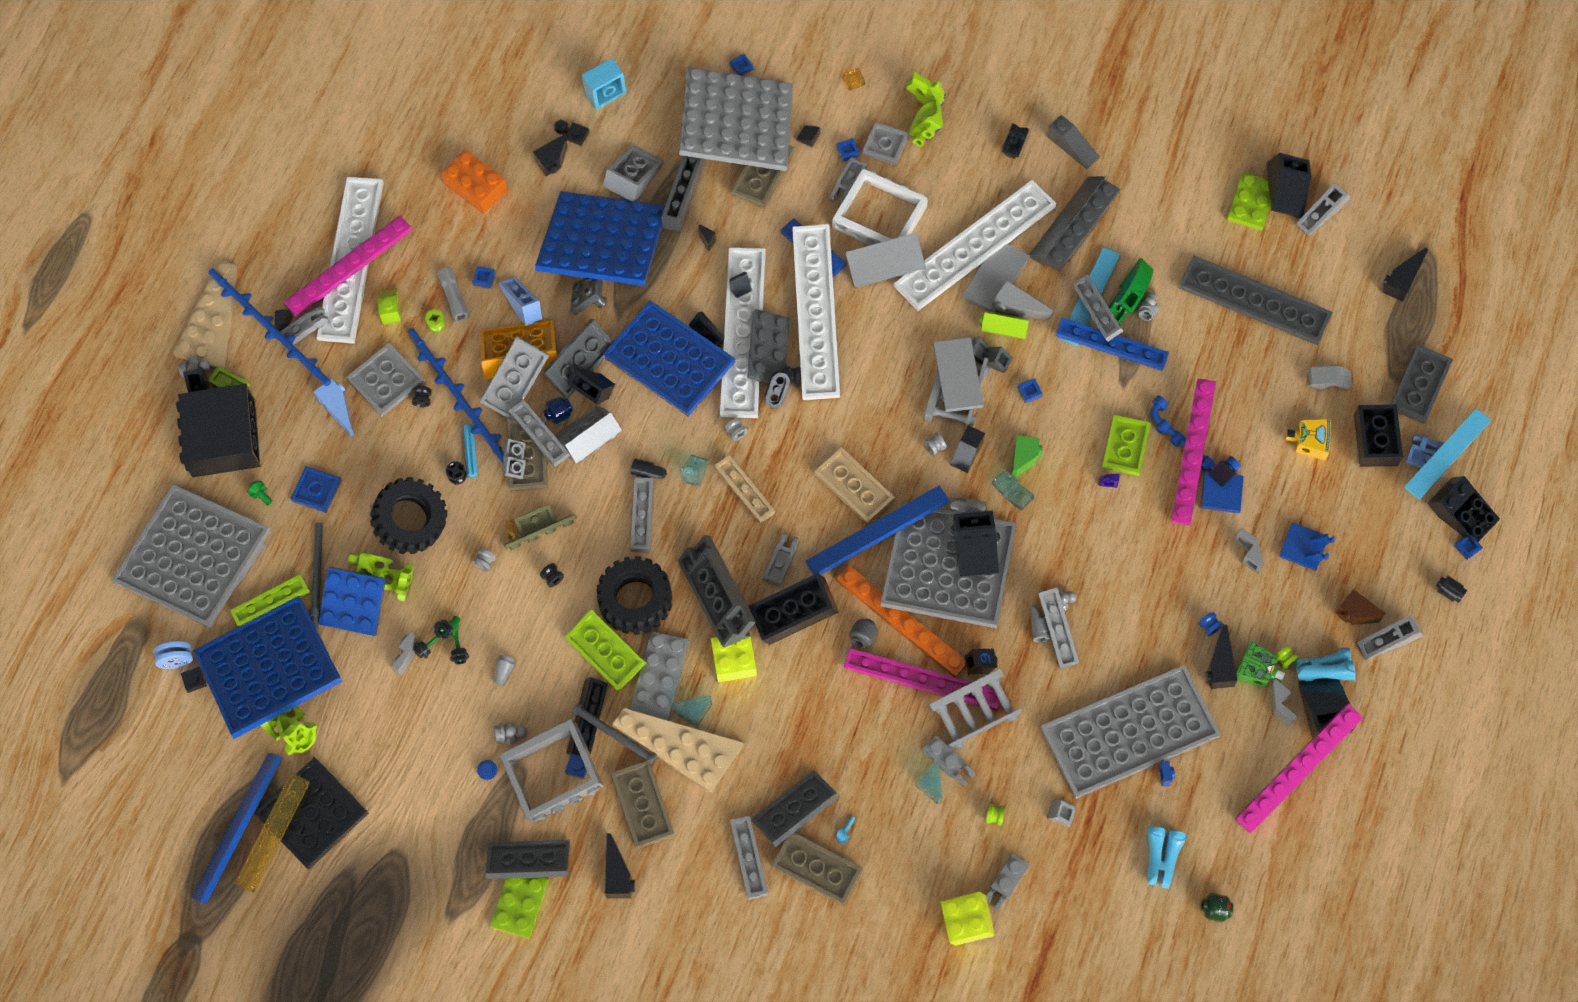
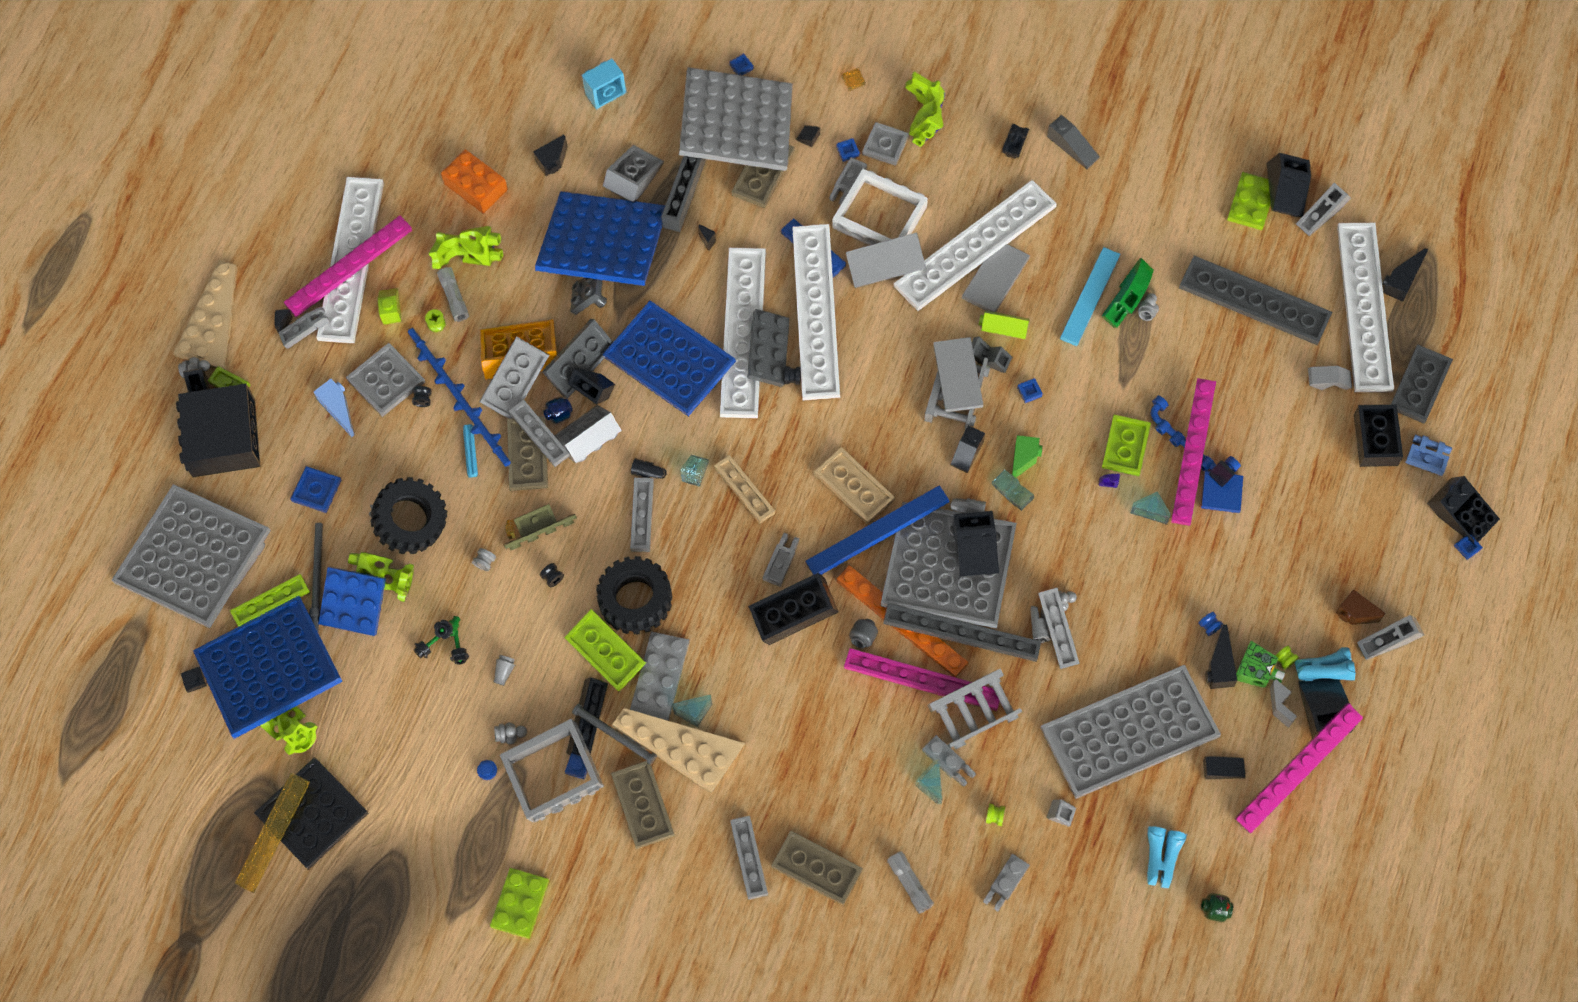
light blue head [154,641,193,669] -> none
blue tile [192,753,283,904] -> none
blue plant [208,268,331,386] -> none
green plate [247,481,273,506] -> none
light grey slope [392,632,417,676] -> none
black wheel [446,461,467,485] -> none
blue plate [472,266,496,289] -> none
dark grey plate [485,840,570,879] -> none
light blue slope [499,276,542,325] -> none
light grey slope [503,439,526,480] -> none
black plate [554,120,589,146] -> none
black slope [605,833,635,898] -> none
dark grey slope [678,535,756,647] -> none
black plate [688,312,725,346] -> none
neon yellow brick [711,632,757,682] -> none
light grey wheel [724,418,748,441] -> none
black slope [729,272,752,298] -> none
dark grey plate [751,770,839,847] -> none
plate [764,370,790,408] -> none
medium azure hand [836,816,855,844] -> none
light grey wheel [924,432,947,456] -> none
neon yellow brick [941,892,995,946] -> none
black brick [964,648,998,675] -> none
light grey slope [992,281,1054,321] -> none
dark grey slope [1029,176,1120,272] -> none
blue plate [1055,317,1169,371] -> none
light grey plate [1072,274,1123,341] -> none
blue plate [1159,761,1175,787] -> none
light grey slope [1234,528,1263,574] -> none
blue plate [1279,522,1336,571] -> none
yellow torso [1285,419,1332,460] -> none
medium azure tile [1404,409,1491,500] -> none
black brick [1436,576,1467,603] -> none
none -> lime hips [429,226,504,269]
none -> dark grey plate [883,603,1041,662]
none -> light grey axle [887,851,934,914]
none -> clear light blue slope [1130,492,1171,524]
none -> black slope [1203,756,1246,779]
none -> white plate [1337,223,1394,392]

